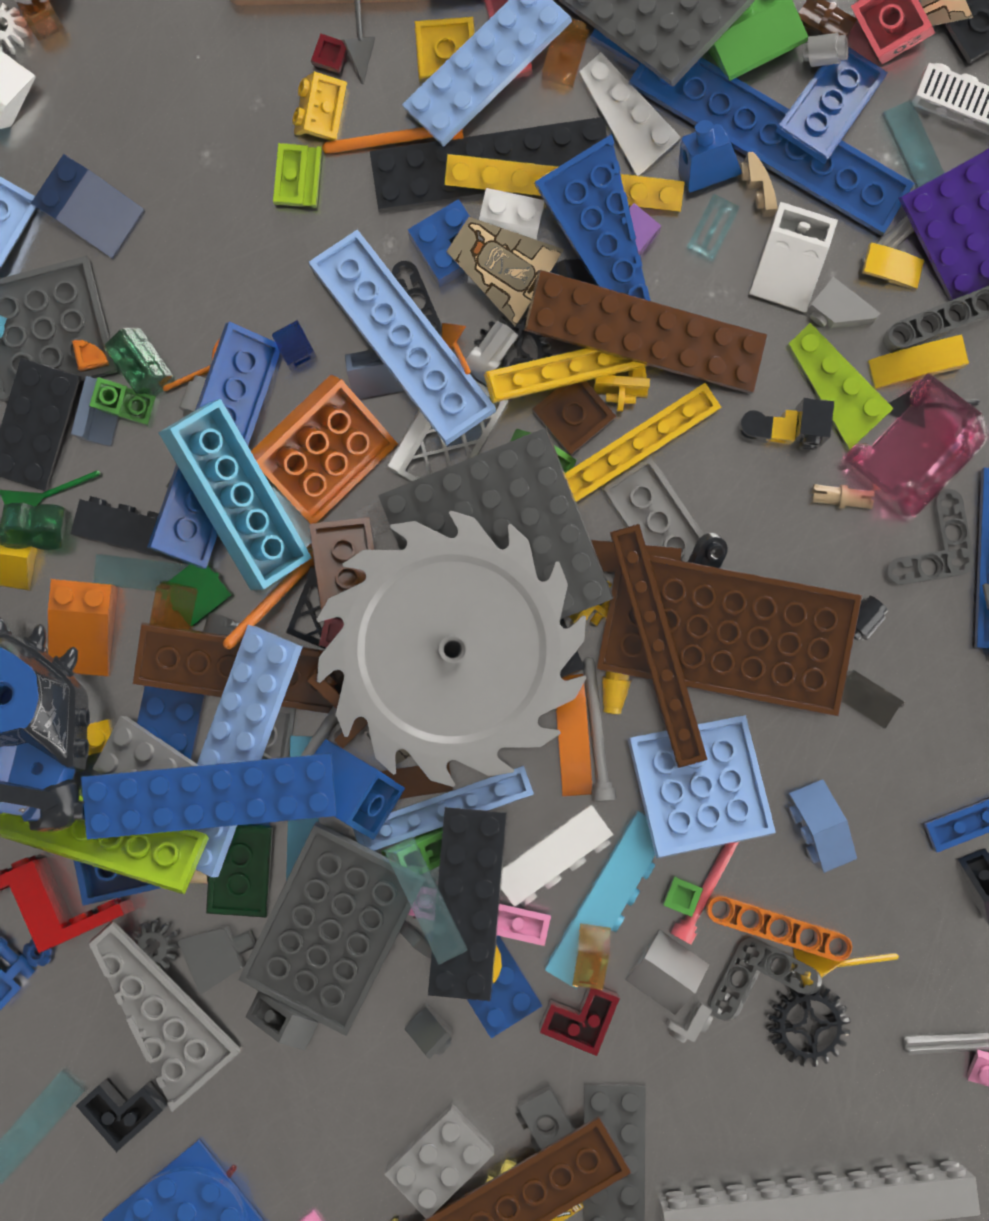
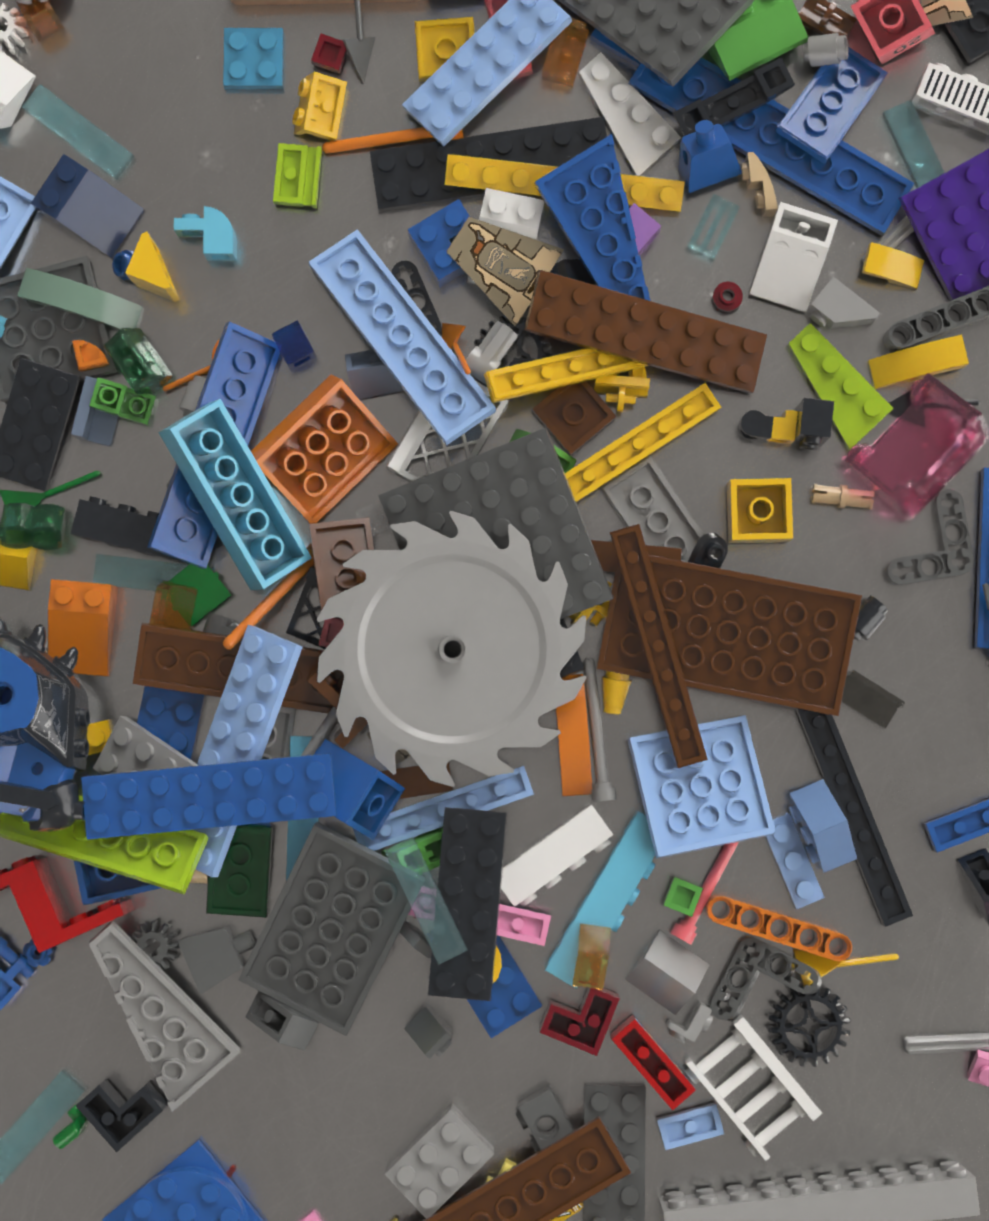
none -> sand green slope [17,268,142,335]
none -> clear light blue tile [22,84,134,180]
none -> green arm [53,1104,88,1149]
none -> blue plate [112,250,134,280]
none -> yellow slope [125,232,180,302]
none -> medium azure brick [174,206,237,261]
none -> dark azure plate [223,28,284,89]
none -> red brick [610,1014,696,1110]
none -> light blue plate [656,1102,724,1150]
none -> black slope [673,58,795,136]
none -> white fence [684,1014,823,1161]
none -> dark red plate [713,281,743,312]
none -> yellow brick [727,478,793,544]
none -> light blue plate [765,813,825,909]
none -> black plate [795,708,913,927]

